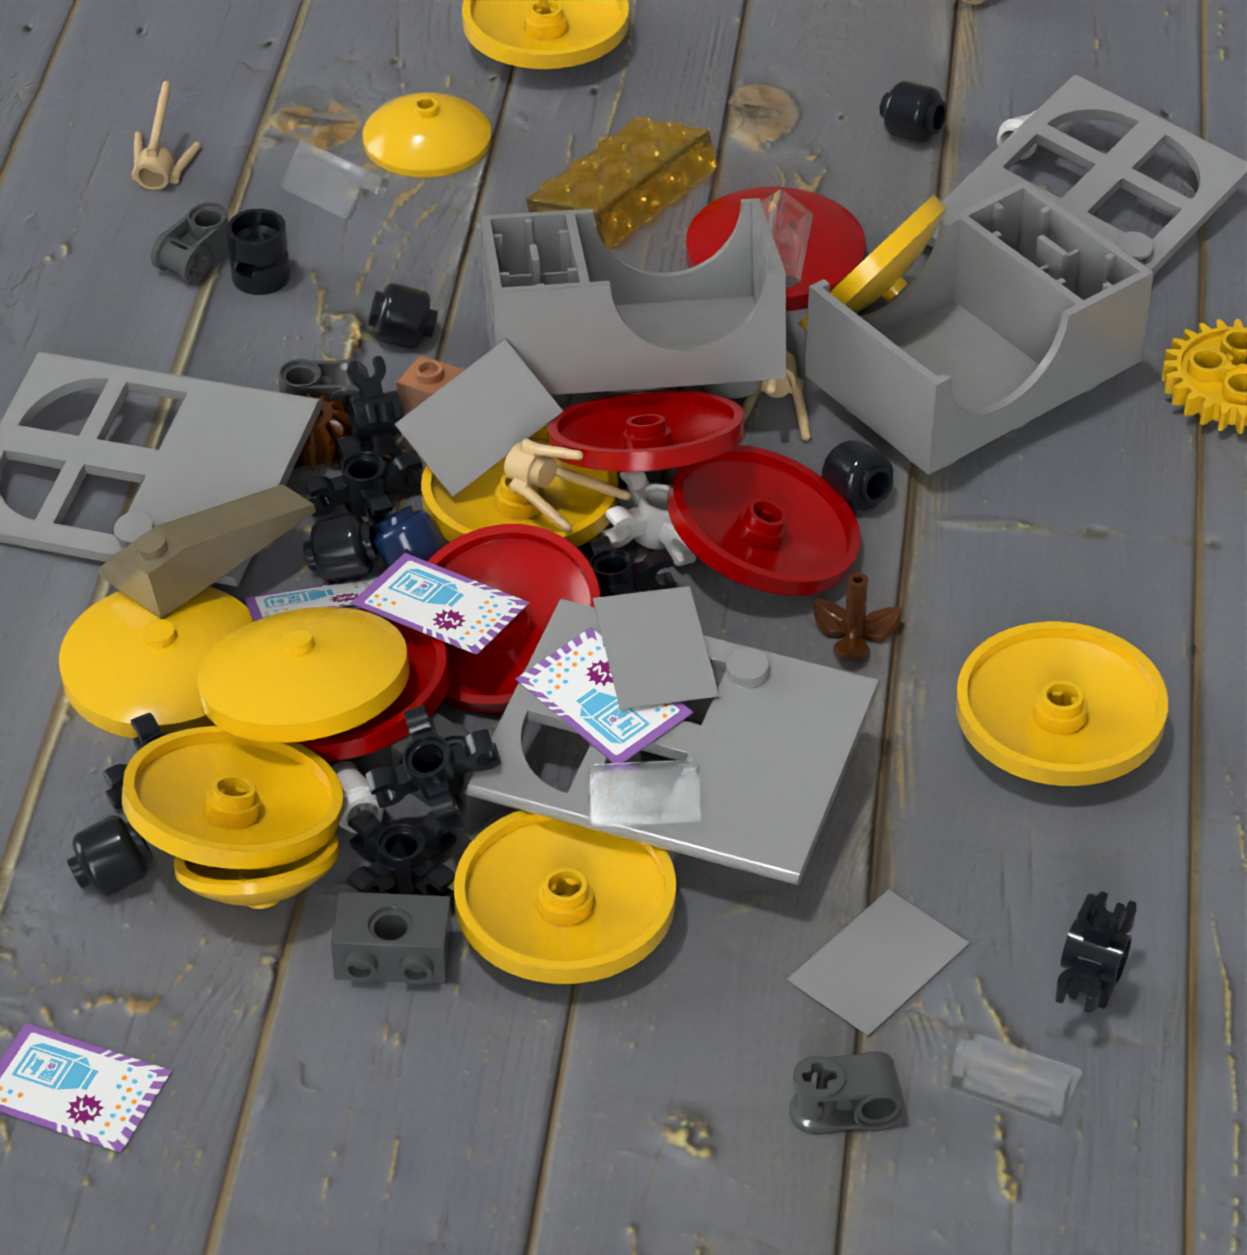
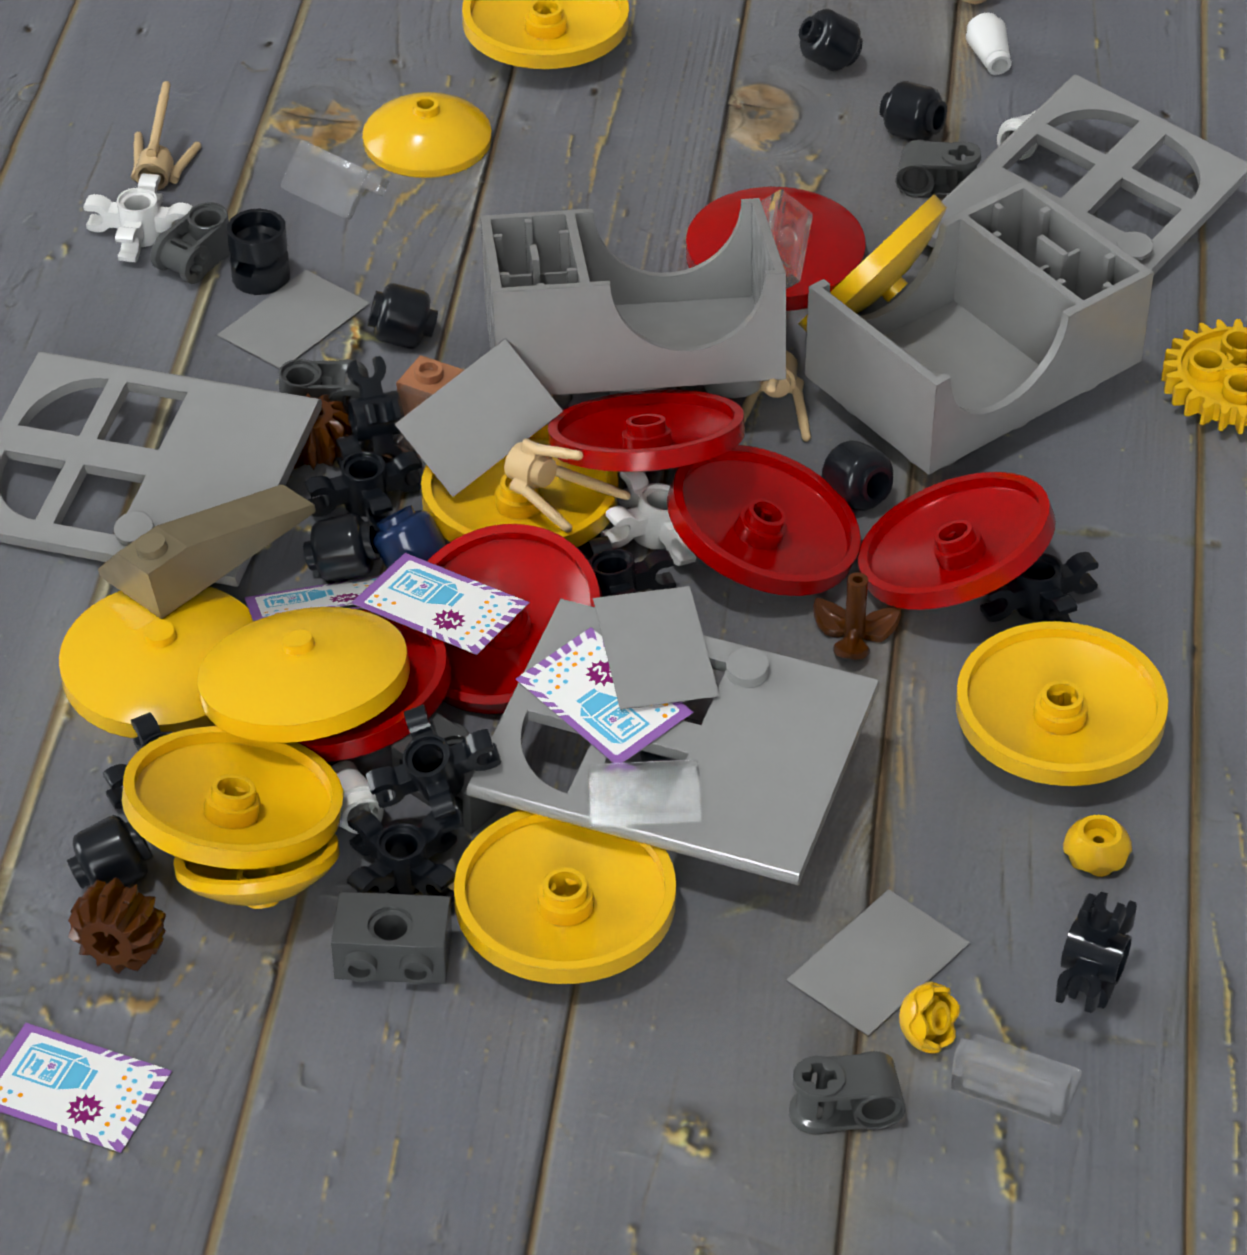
clear yellow bracket [526,117,717,249] -> none
none -> reddish brown gear [68,877,166,974]
none -> white pin [83,173,193,262]
none -> light grey sticker [217,270,370,369]
none -> black head [799,9,863,71]
none -> red dish [858,472,1056,610]
none -> dark grey piece [895,140,981,198]
none -> yellow plate [899,982,960,1054]
none -> white cone [966,13,1012,75]
none -> black pin [980,552,1099,623]
none -> yellow plate [1063,815,1132,877]

